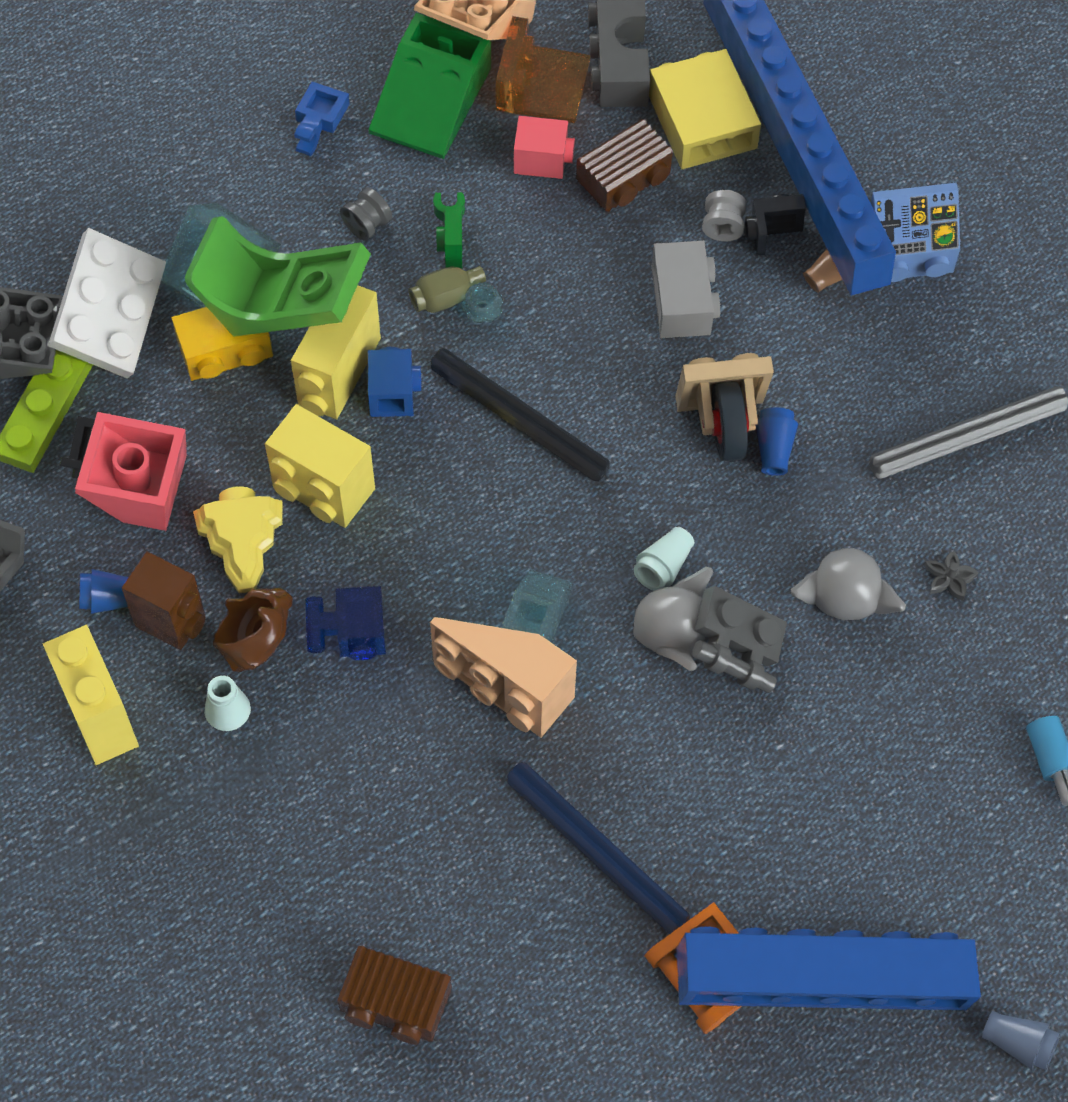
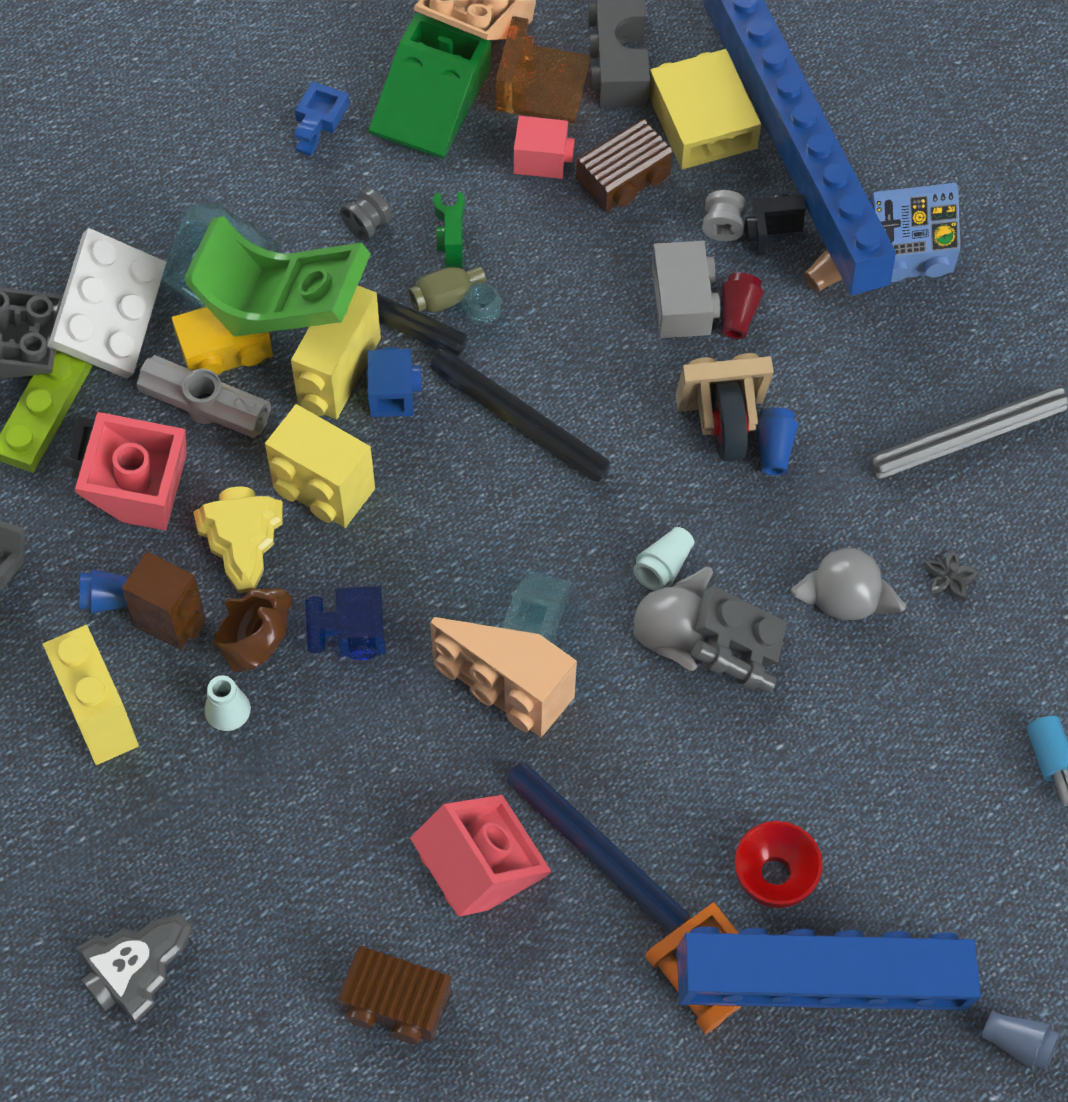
none -> dark grey rock [76,914,192,1023]
none -> light grey piece [137,355,271,438]
none -> black axle [361,286,467,356]
none -> coral slope [410,795,552,917]
none -> dark red cone [721,272,764,339]
none -> red piece [734,821,823,908]

